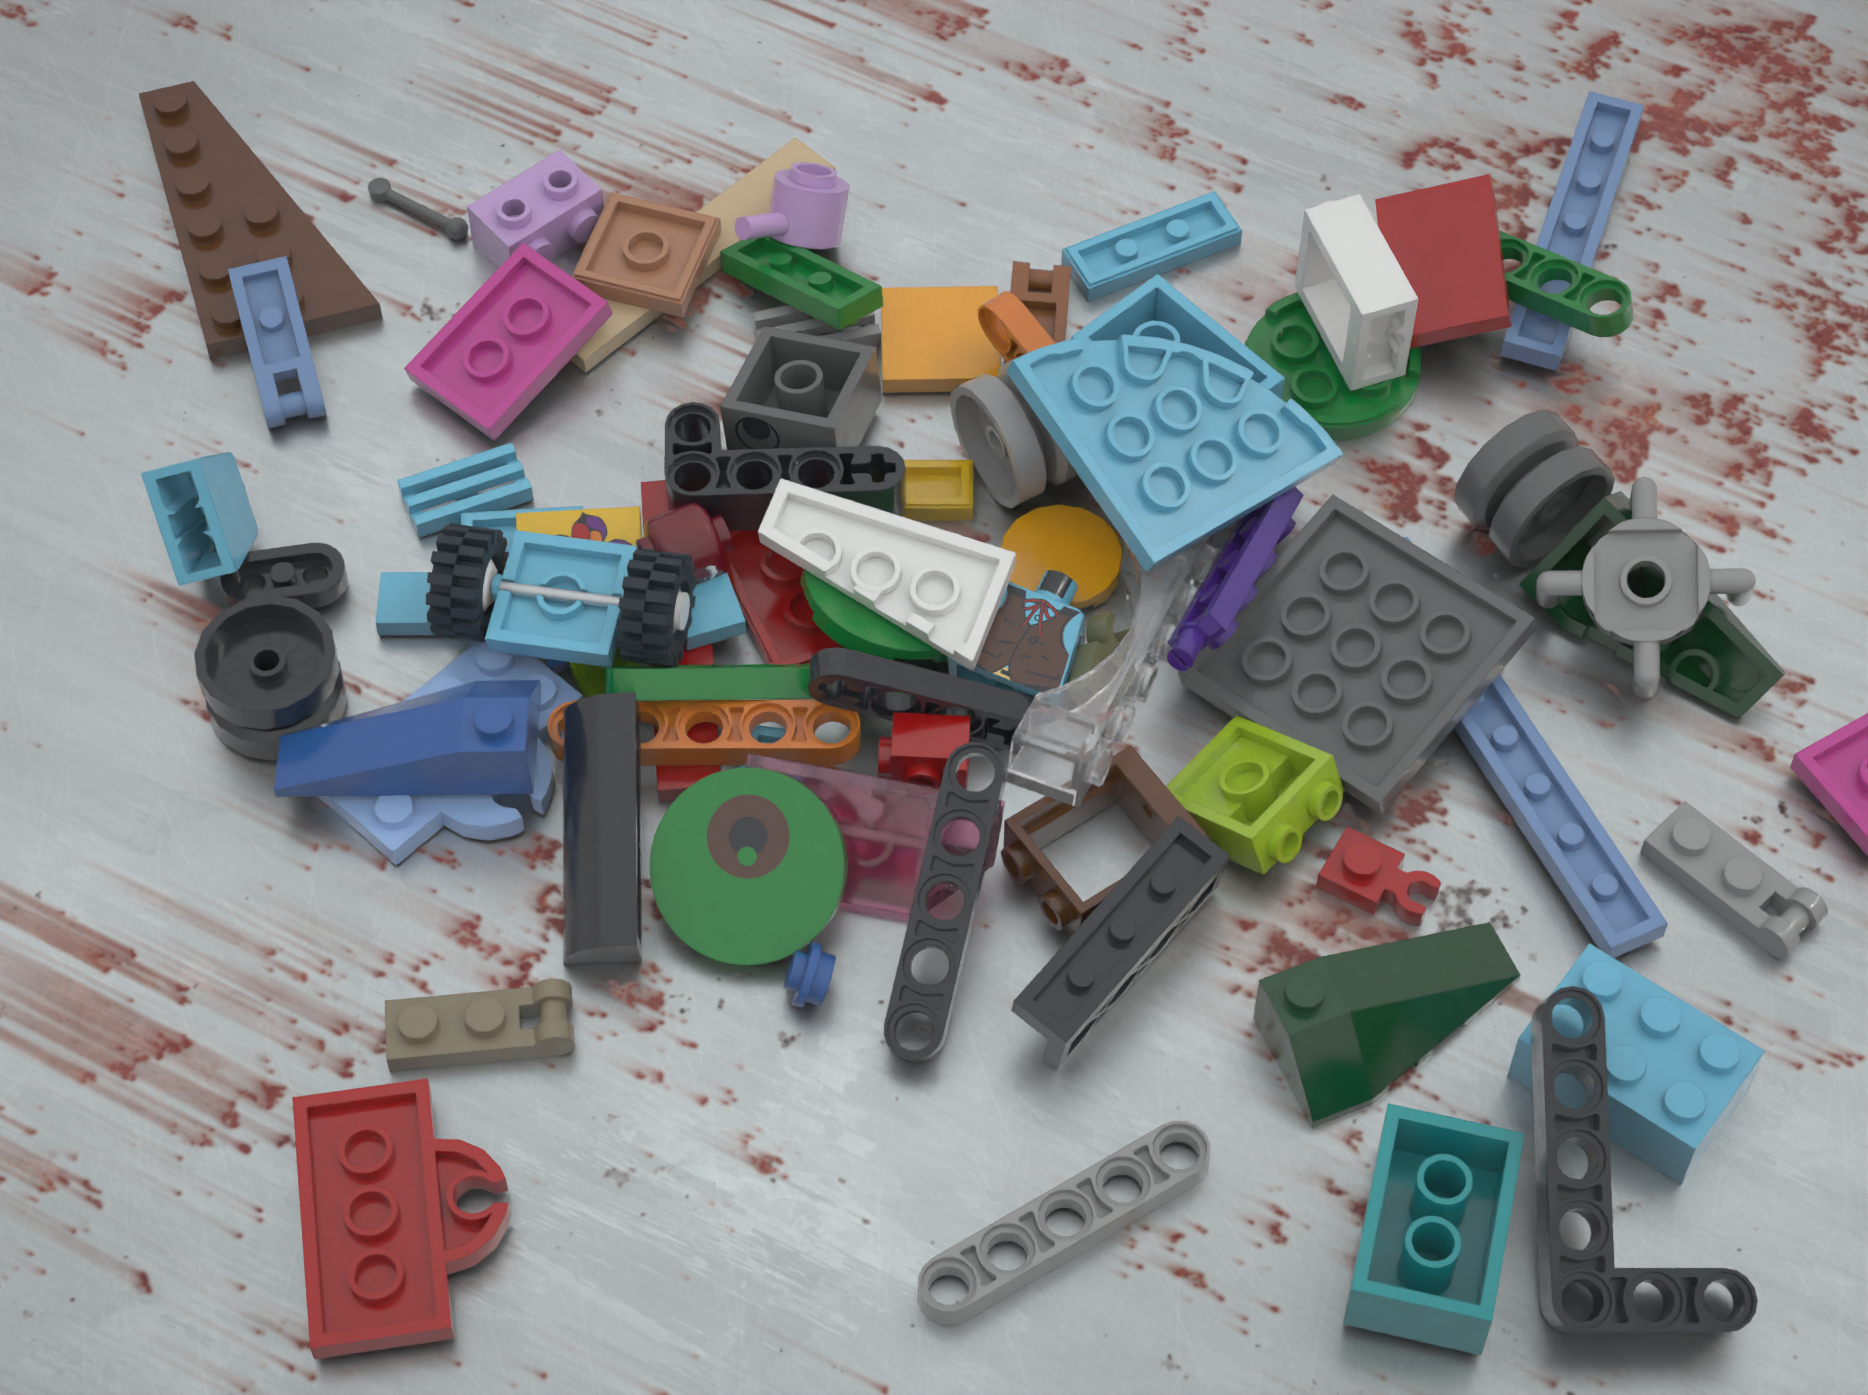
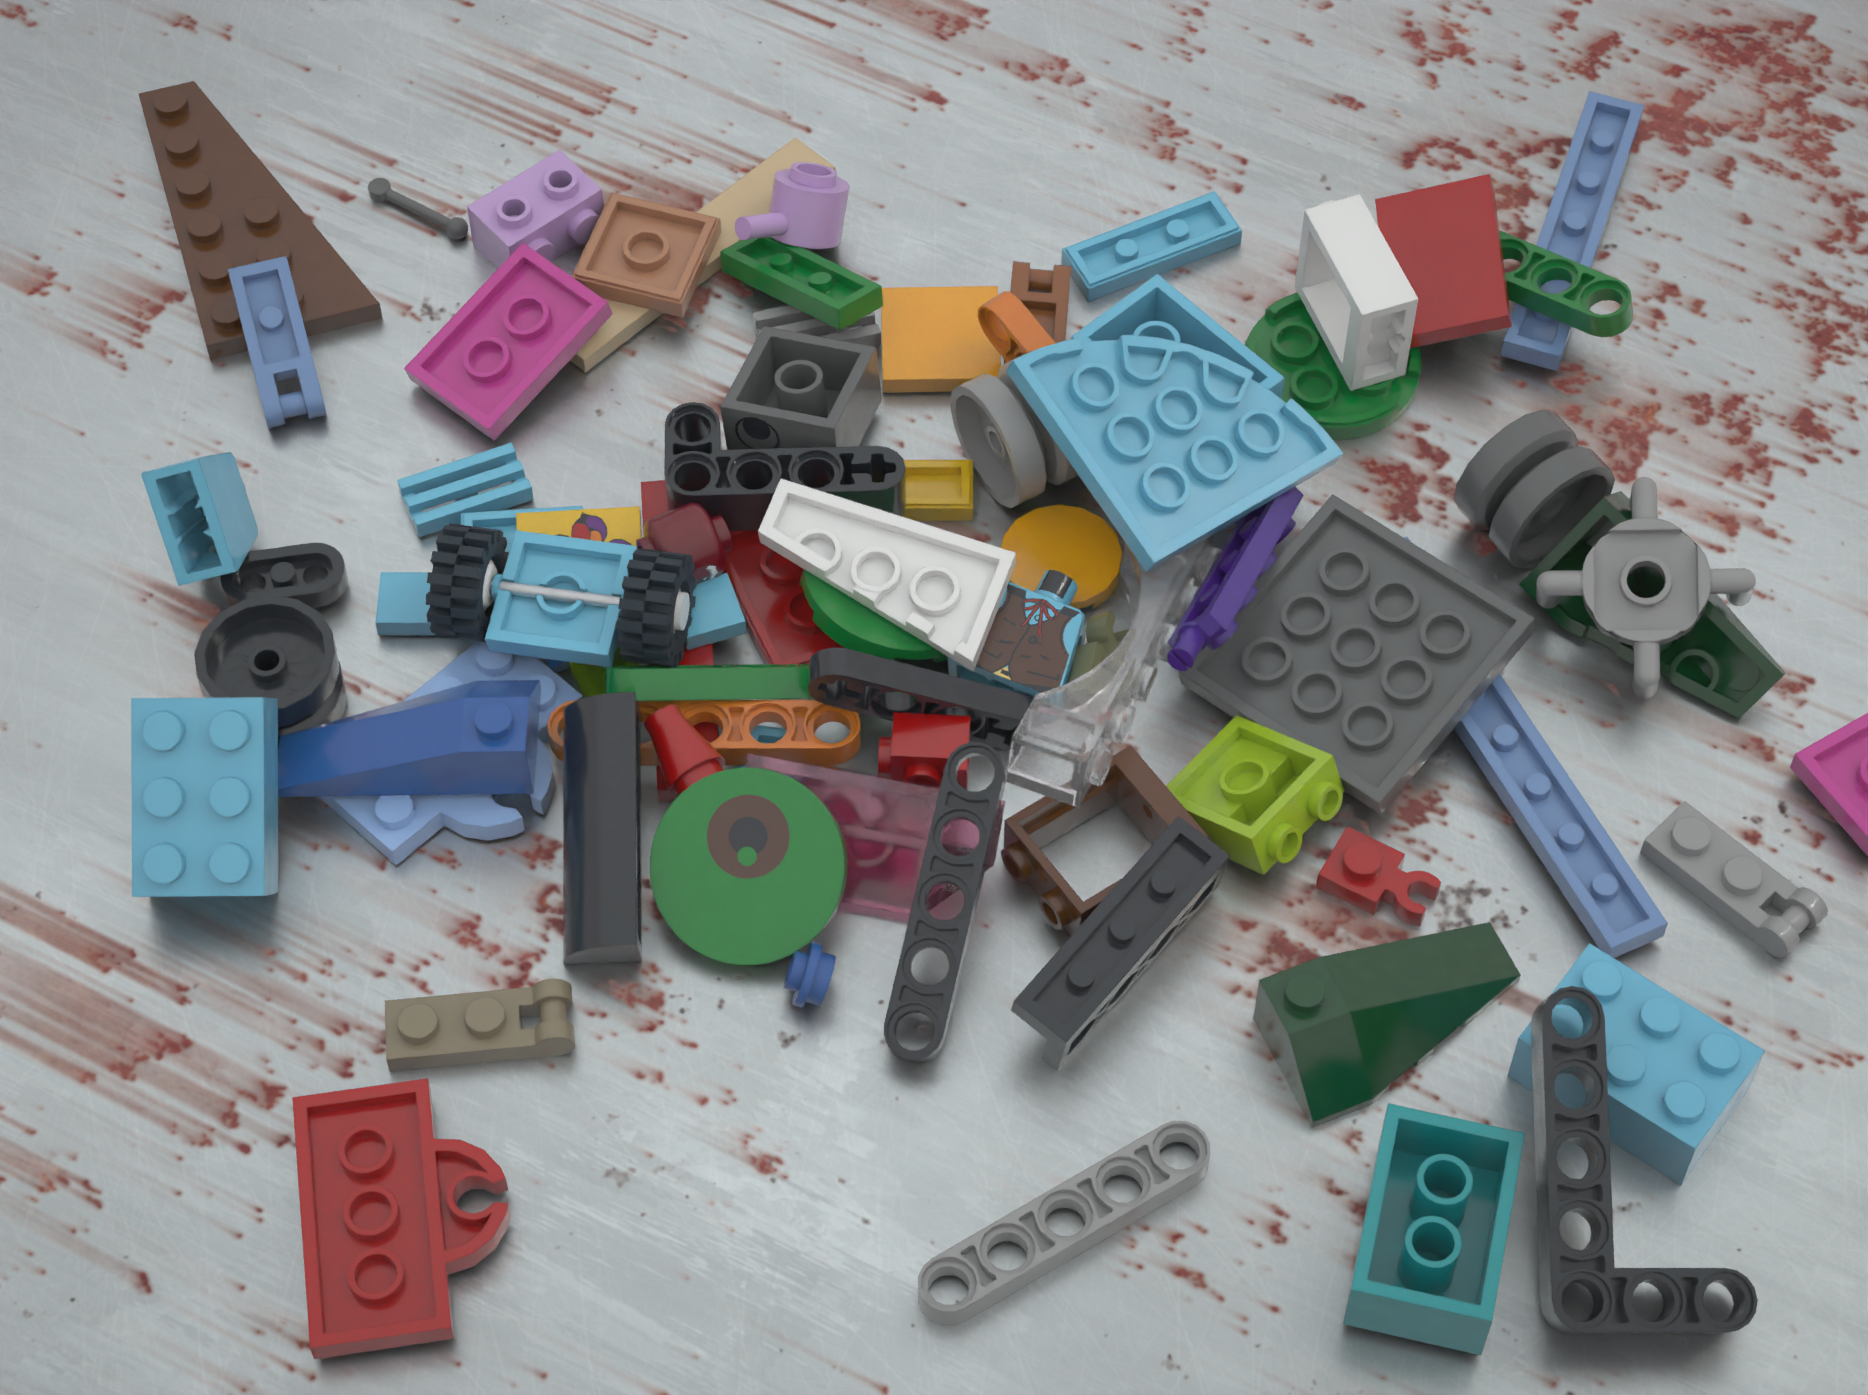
none -> medium azure brick [131,697,279,897]
none -> red cone [644,705,726,796]

